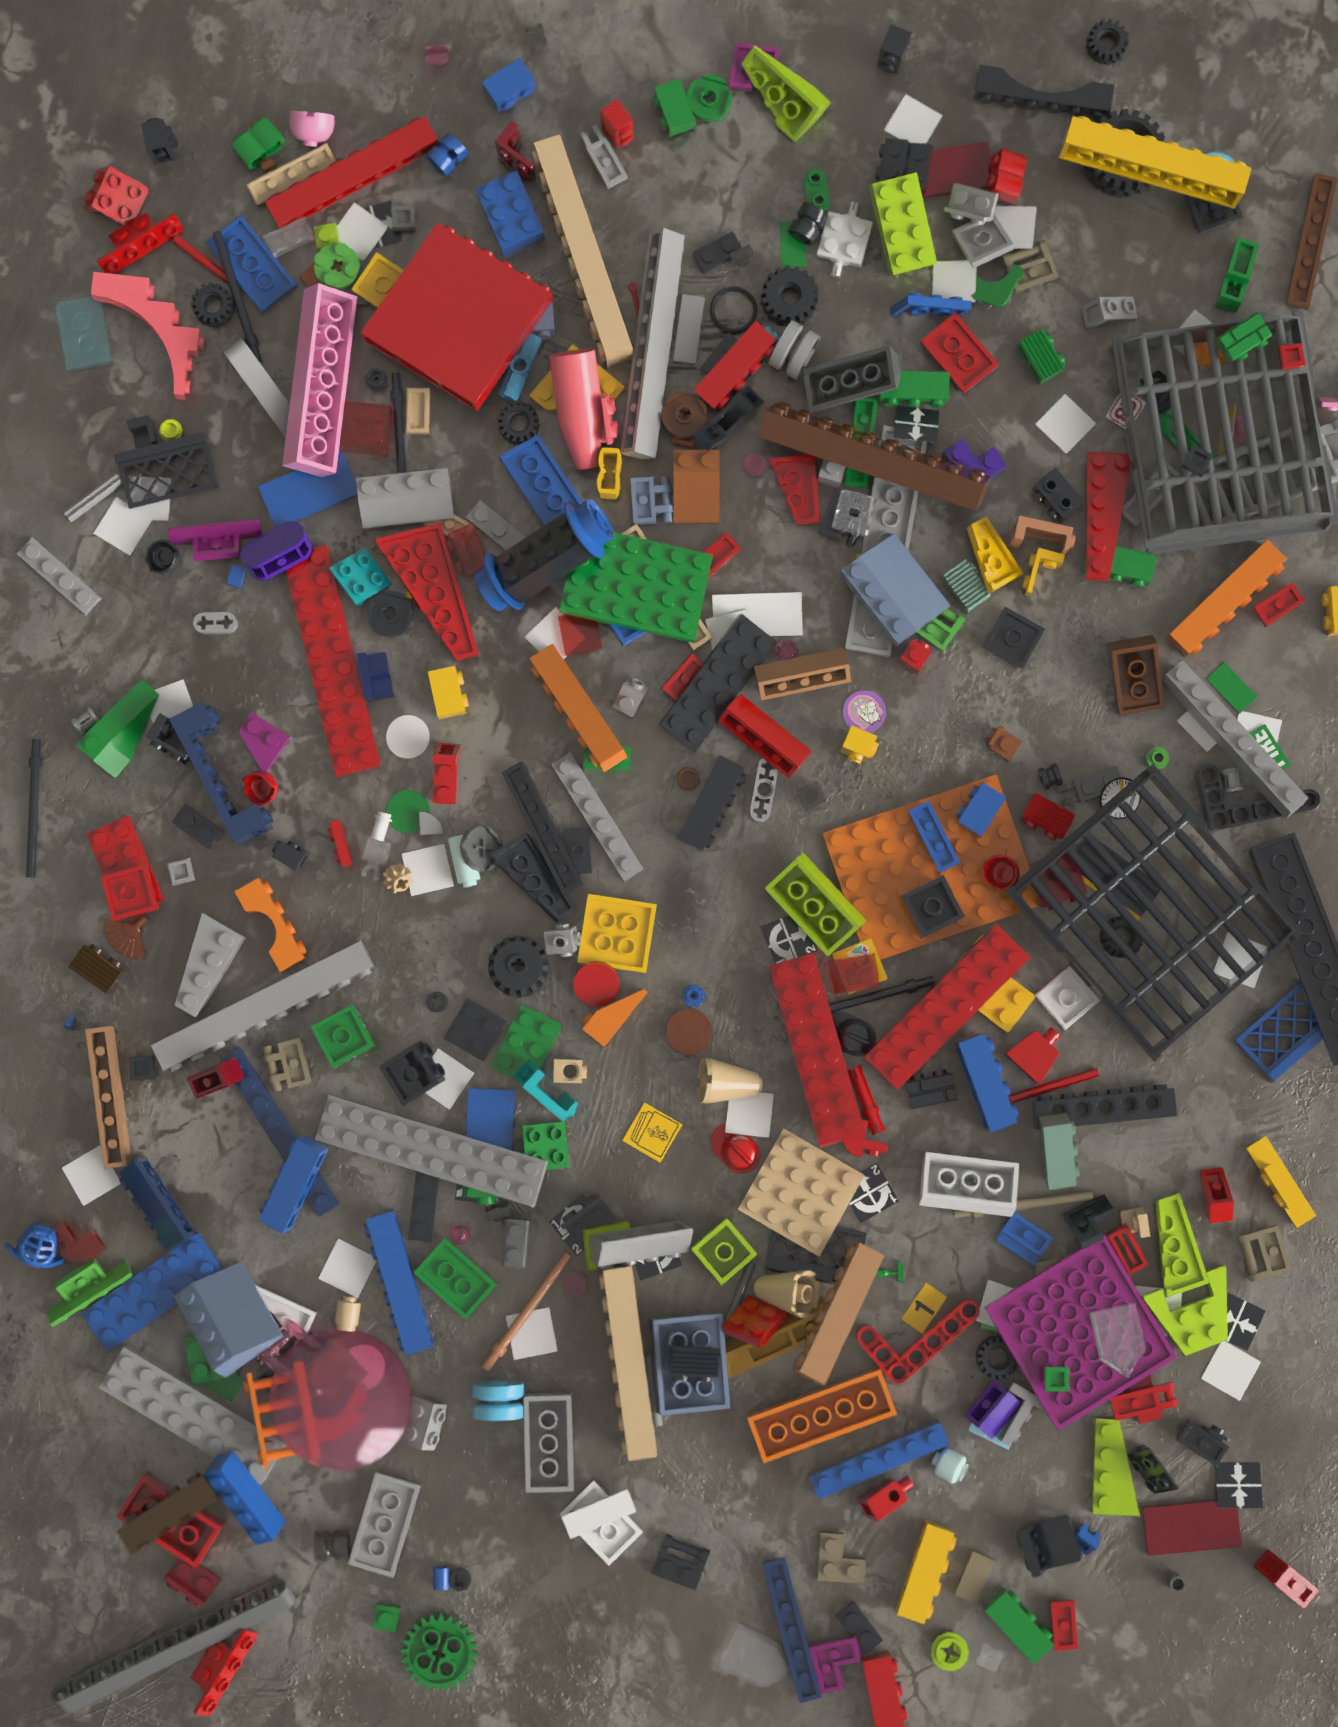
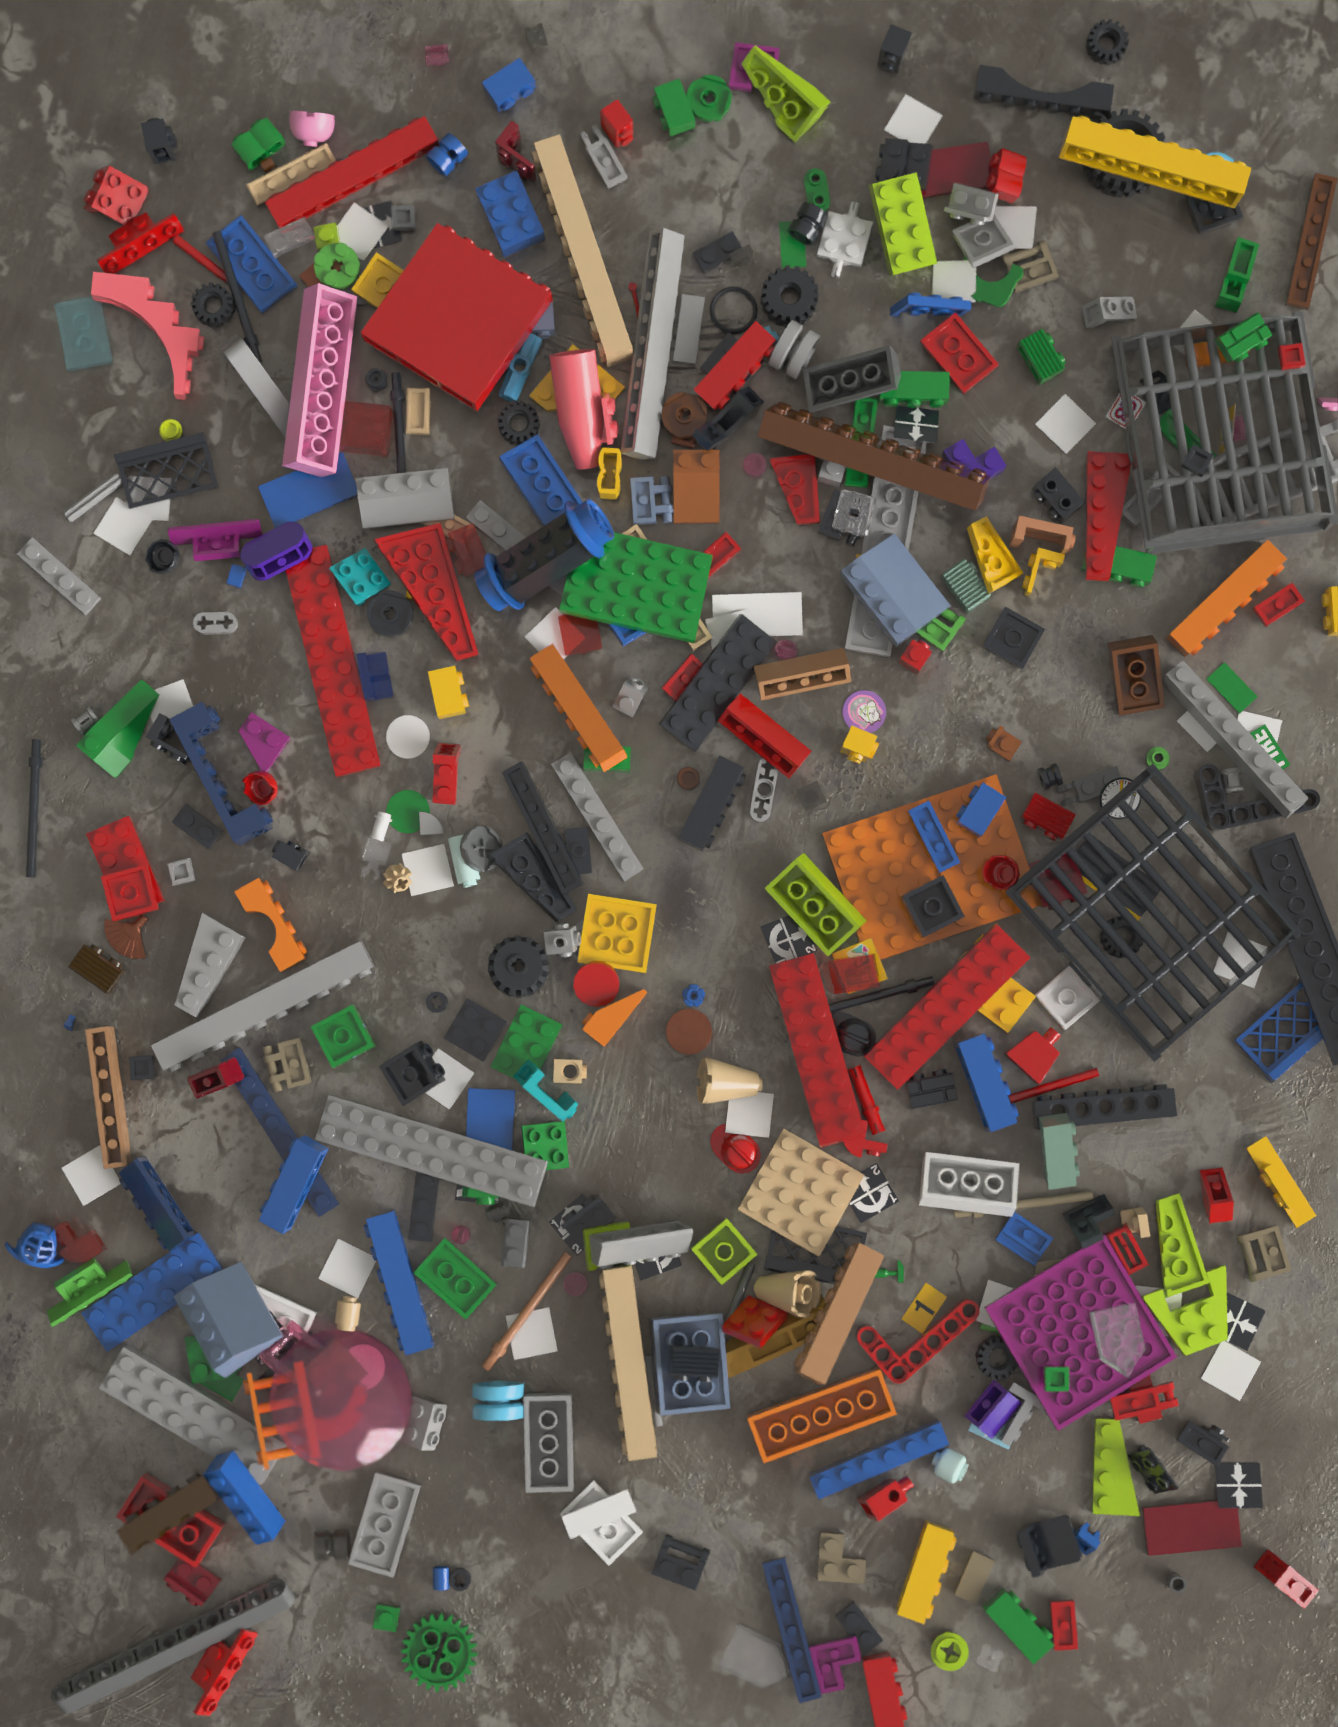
black panel [126,415,158,449] -> none
red plate [327,820,353,868] -> none
yellow sticker [622,1102,682,1163] -> none

